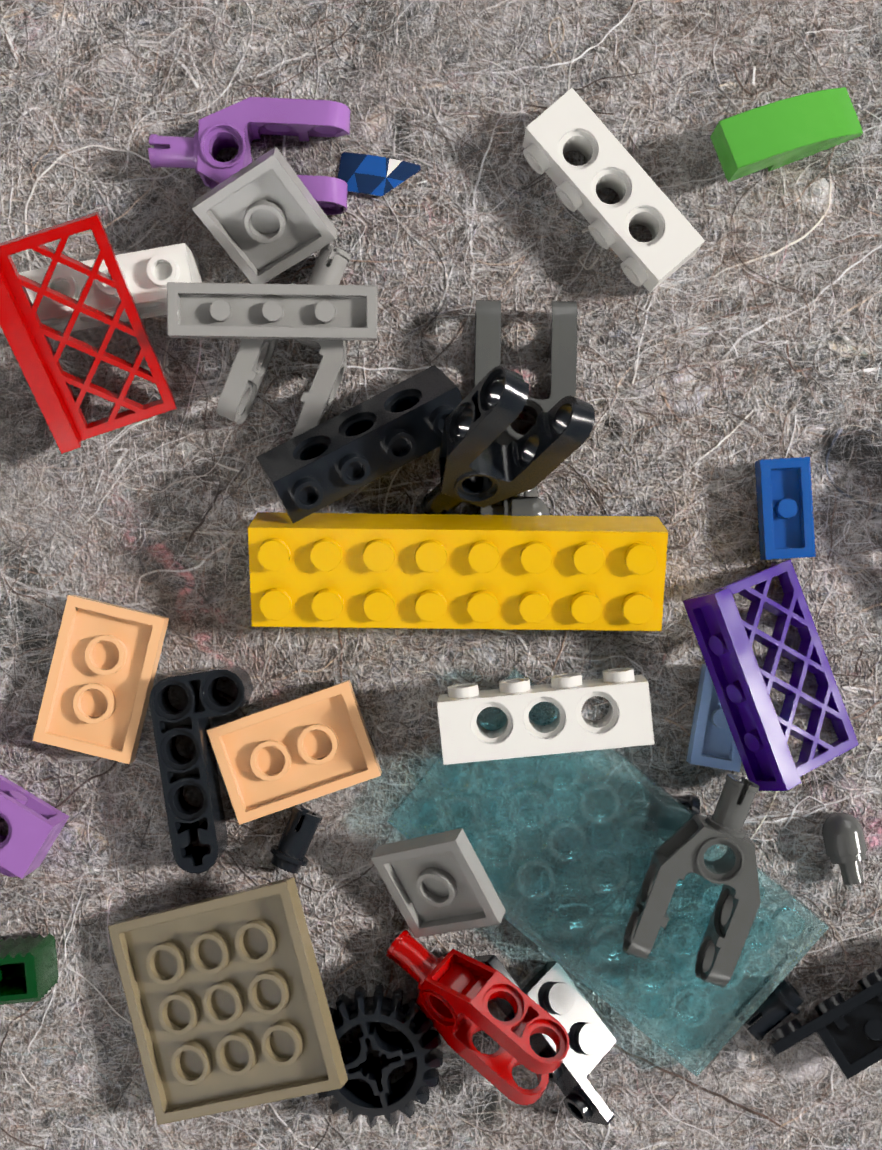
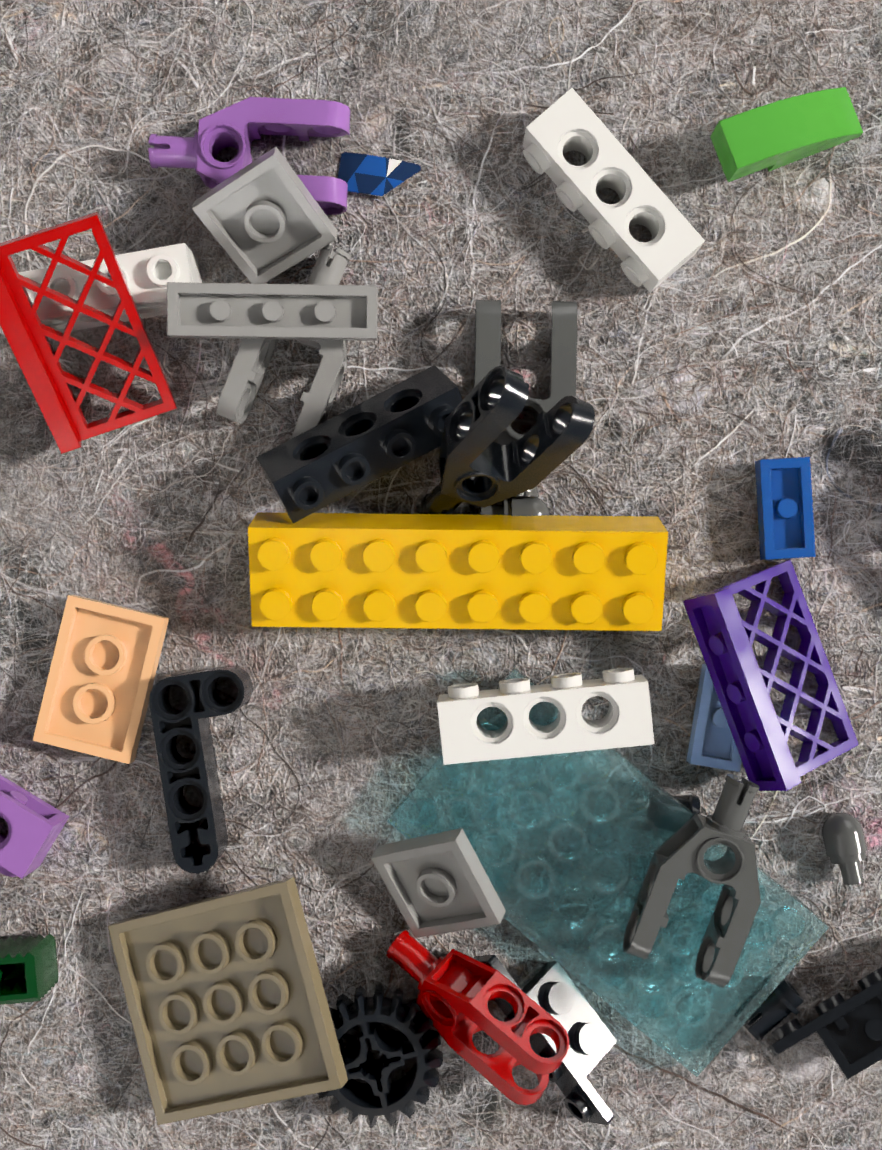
light nougat plate [206,680,382,825] -> none
black pin [270,805,323,874] -> none

